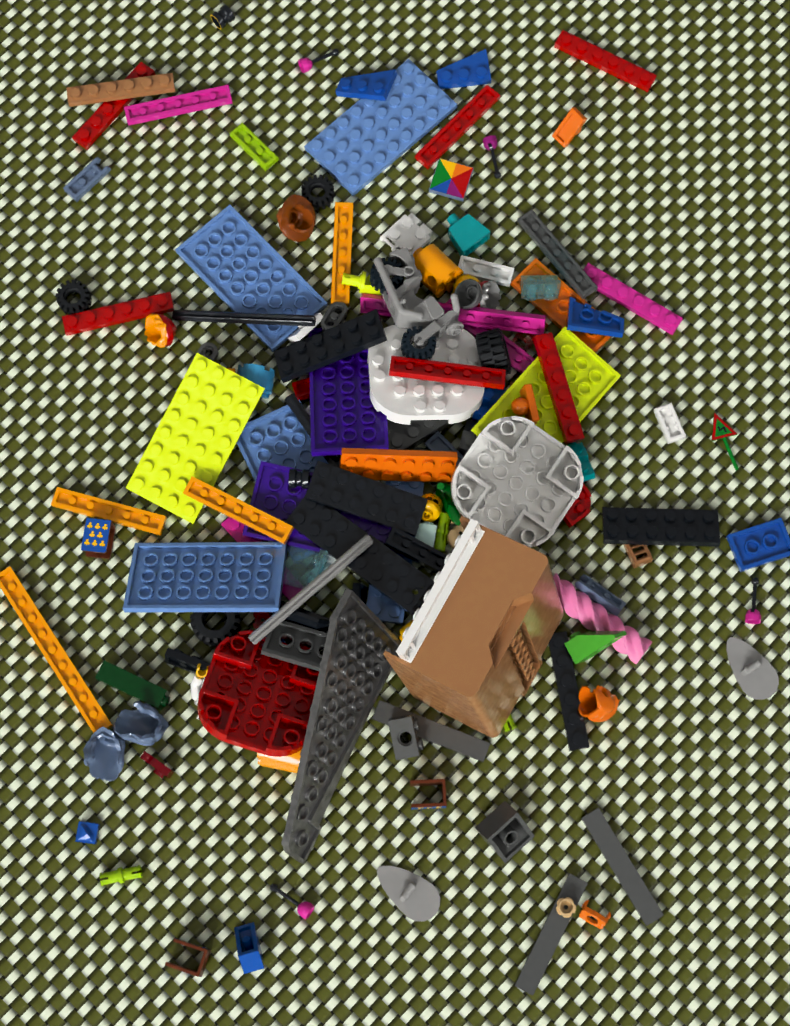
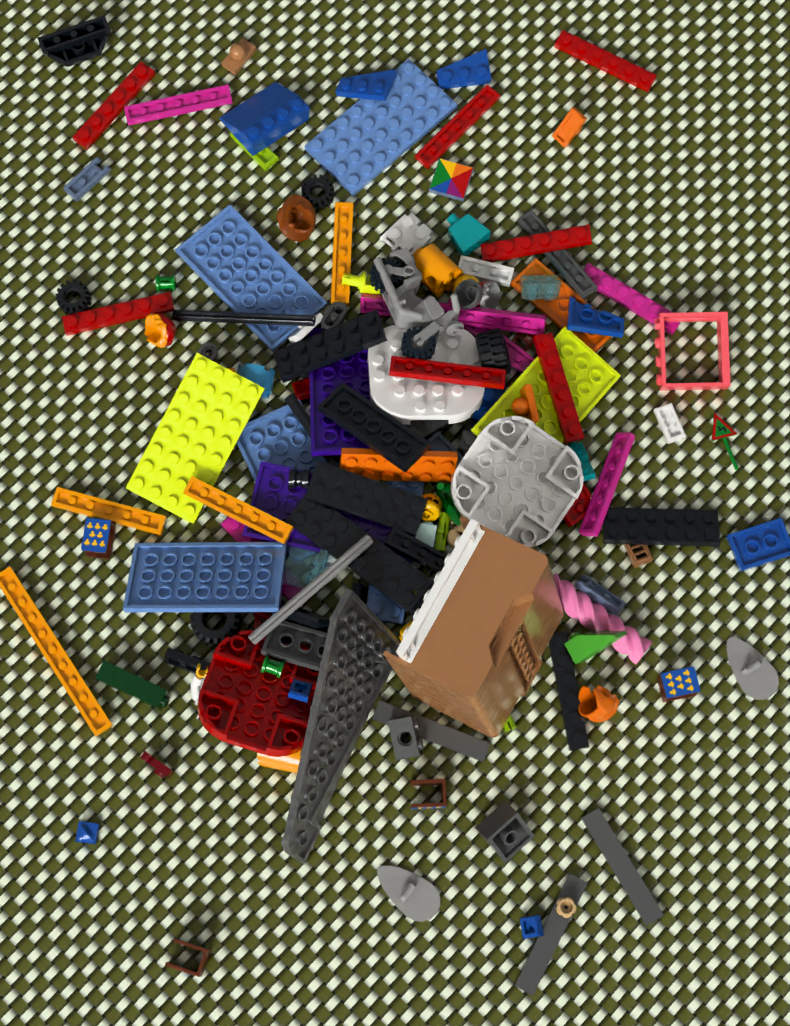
medium nougat plate [66,73,175,107] -> none
sand blue hair [83,727,125,781] -> none
lime pin [99,865,143,886] -> none
sand blue hair [113,701,169,746] -> none
black wheel [210,5,235,30] -> none
blue slope [234,922,264,974] -> none
hinge [270,883,315,920] -> none
hinge [298,49,339,73] -> none
hinge [483,135,501,179] -> none
orange piece [579,900,611,929] -> none
hinge [745,577,761,624] -> none
none -> black wedge [37,15,111,67]
none -> green bush [156,274,176,291]
none -> blue slope [220,82,310,156]
none -> medium nougat tile [221,38,257,75]
none -> green bush [261,655,285,678]
none -> blue tile [288,679,313,703]
none -> black plate [317,383,431,473]
none -> red plate [480,224,592,262]
none -> blue tile [520,915,544,939]
none -> dark pink plate [579,432,635,537]
none -> coral window [654,312,731,391]
none -> blue piece [657,667,700,703]

